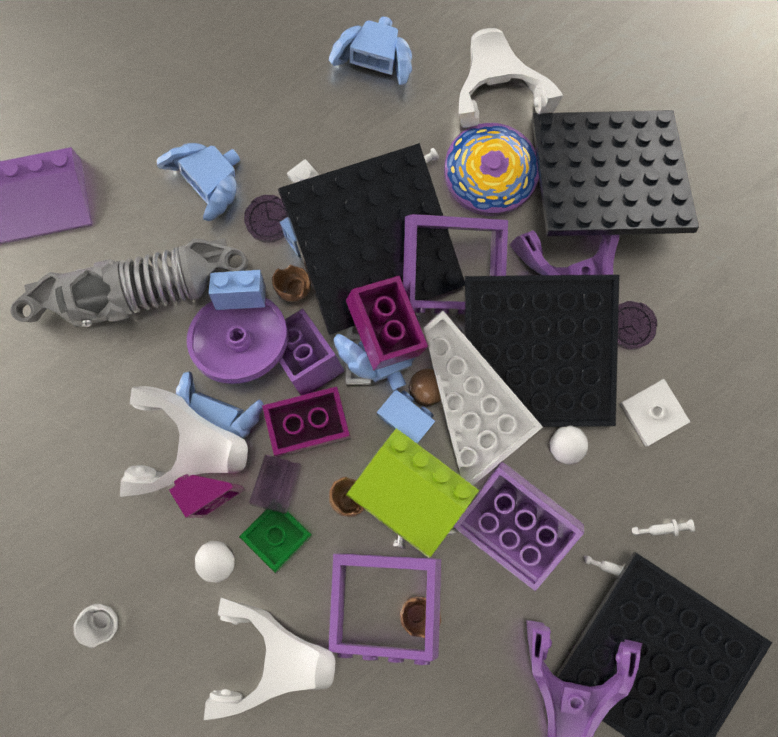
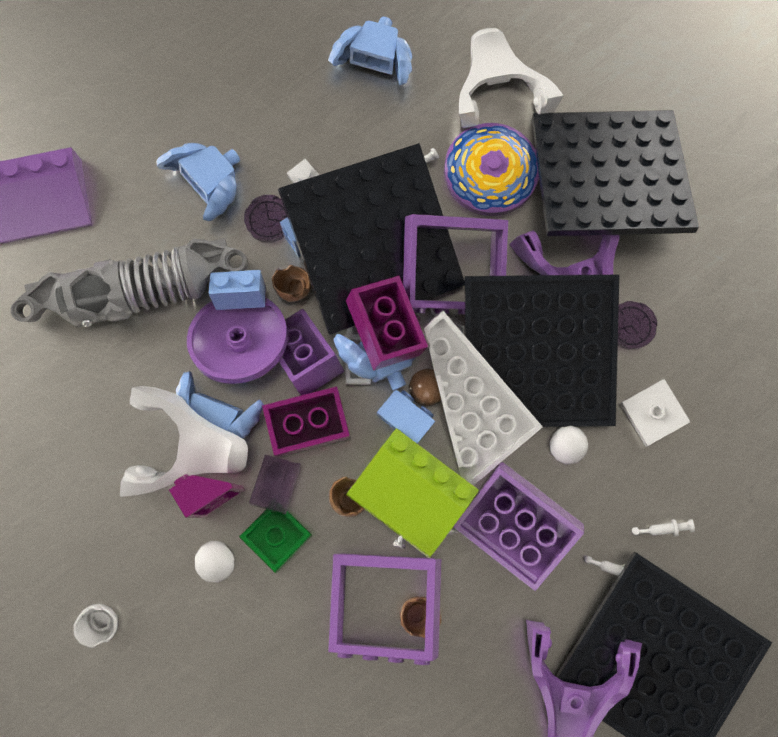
white animal [204,598,336,720] -> none

